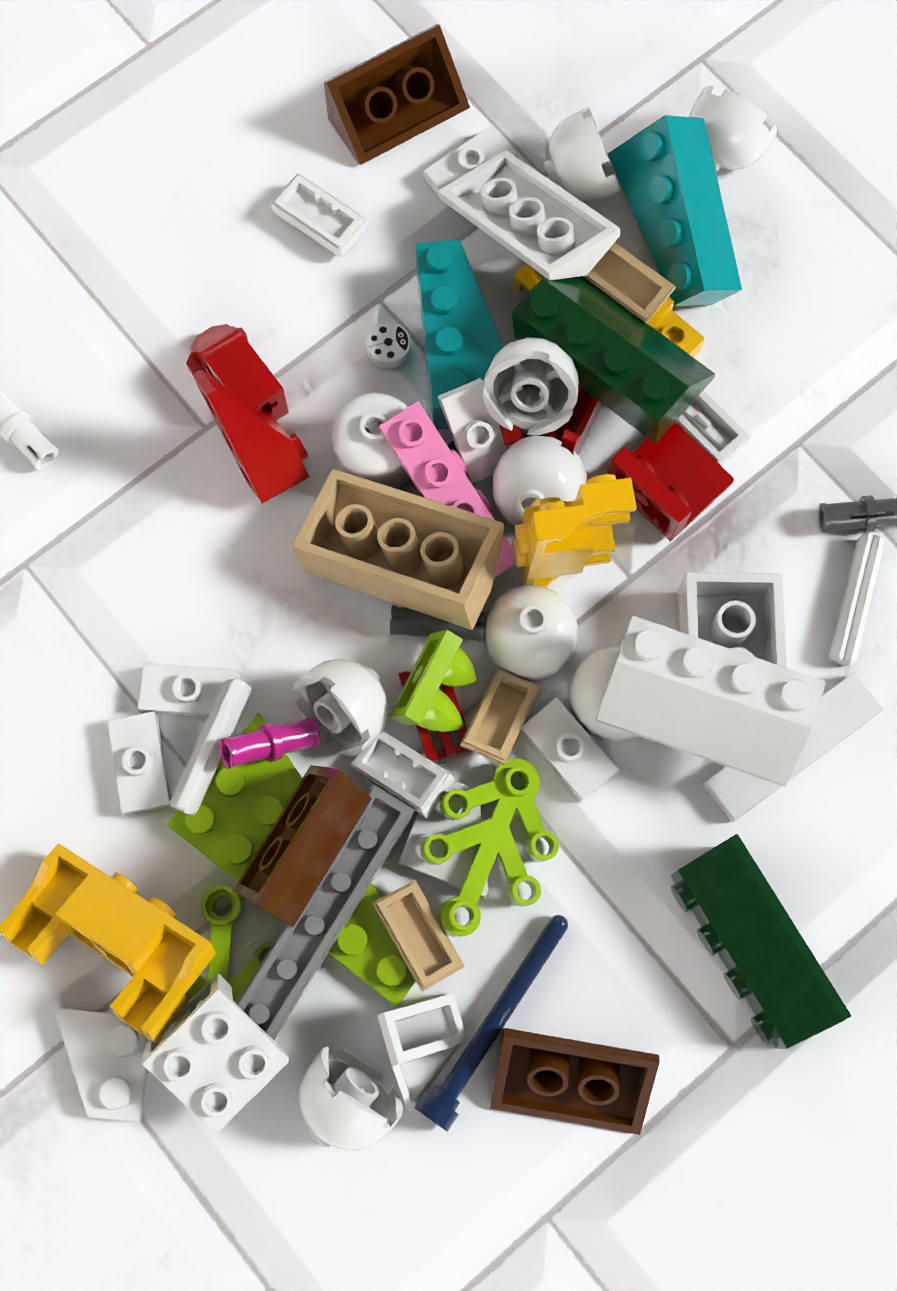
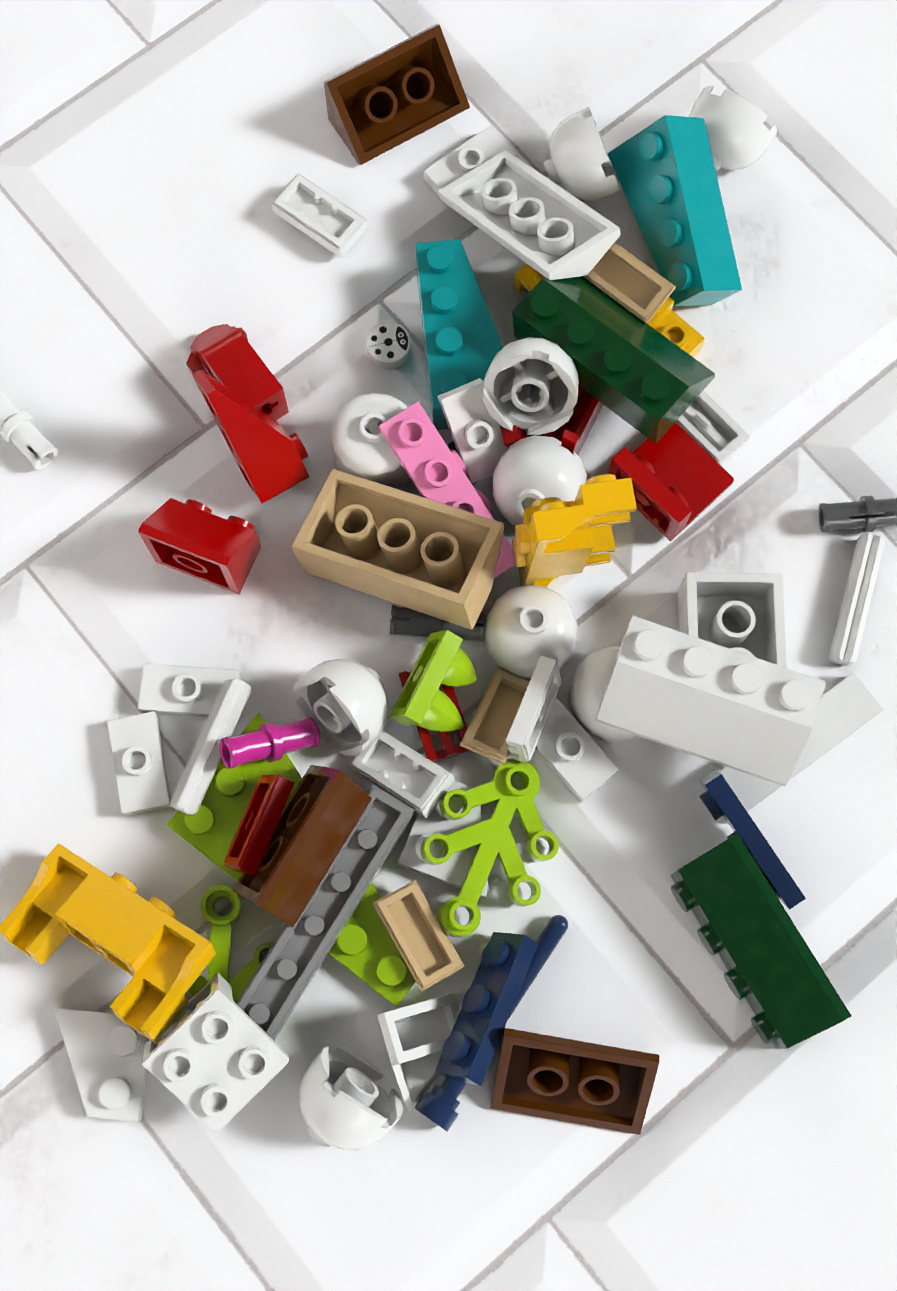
none -> red slope [138,498,261,595]
none -> red tile [223,775,295,876]
none -> dark blue plate [435,932,538,1086]
none -> white tile [506,655,562,764]
none -> dark blue plate [699,769,806,910]

